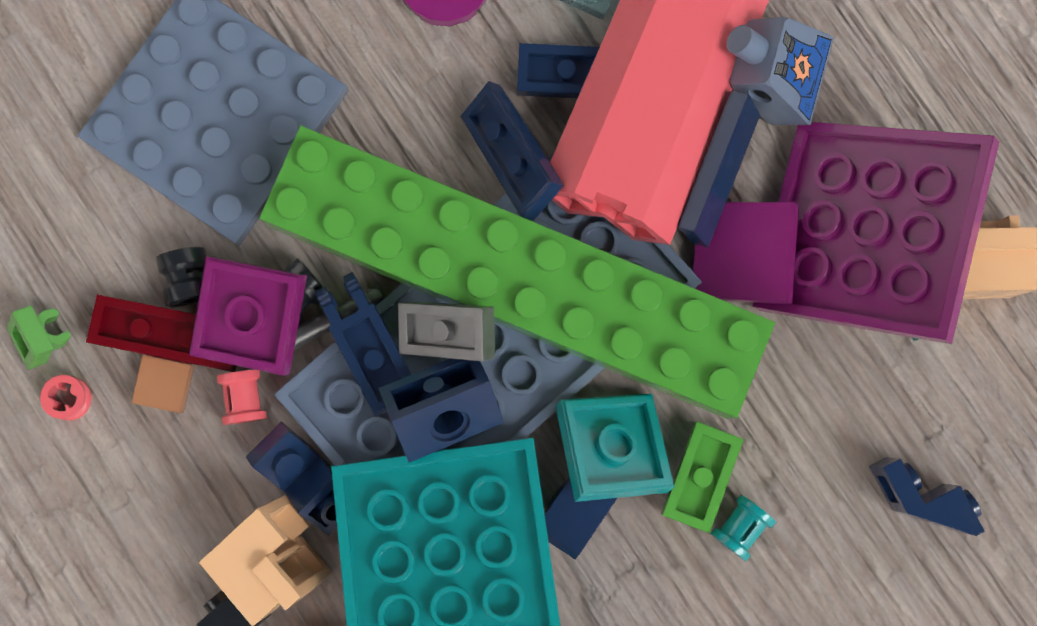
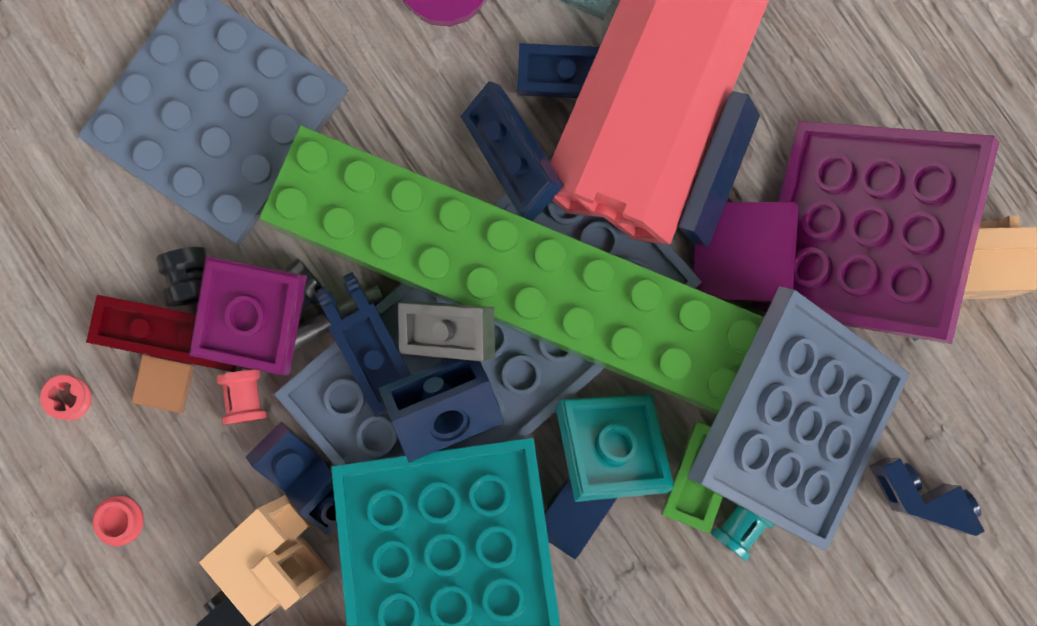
bright green tile [6,305,71,371] -> none
sand blue torso [726,17,834,125] -> none
none -> coral plate [93,496,144,546]
none -> sand blue plate [687,286,910,552]

